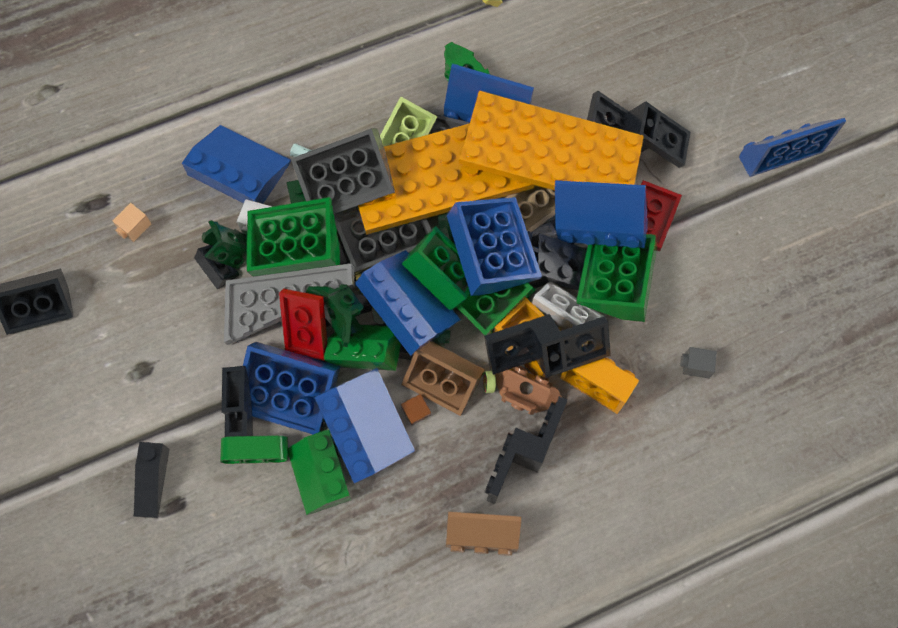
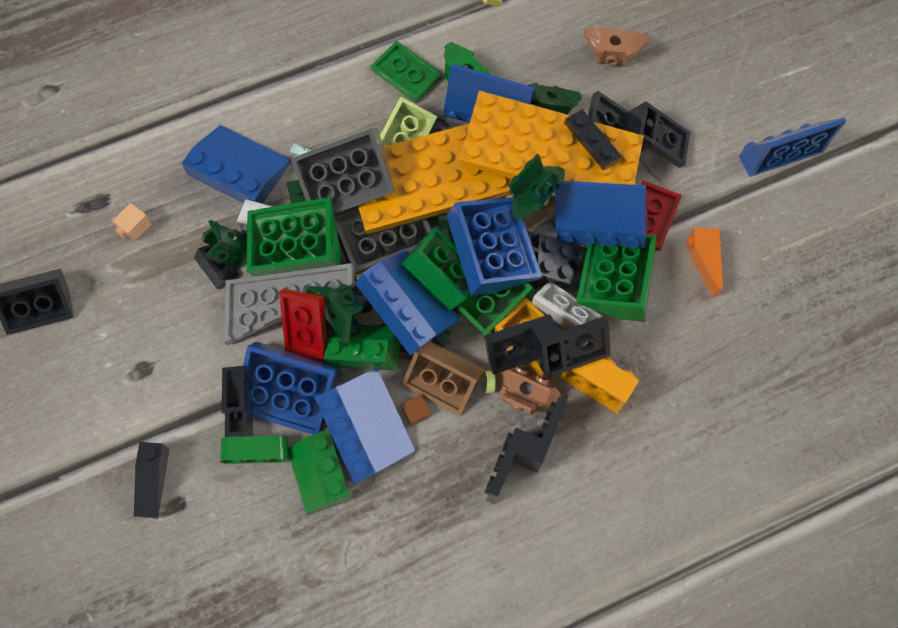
medium nougat slope [446,512,521,556] -> none
dark grey brick [680,347,717,379] -> none
none -> green tile [370,40,442,104]
none -> dark green piece [508,154,565,221]
none -> dark green piece [527,82,582,115]
none -> black plate [564,109,622,171]
none -> nougat piece [583,27,649,67]
none -> orange slope [686,228,723,297]

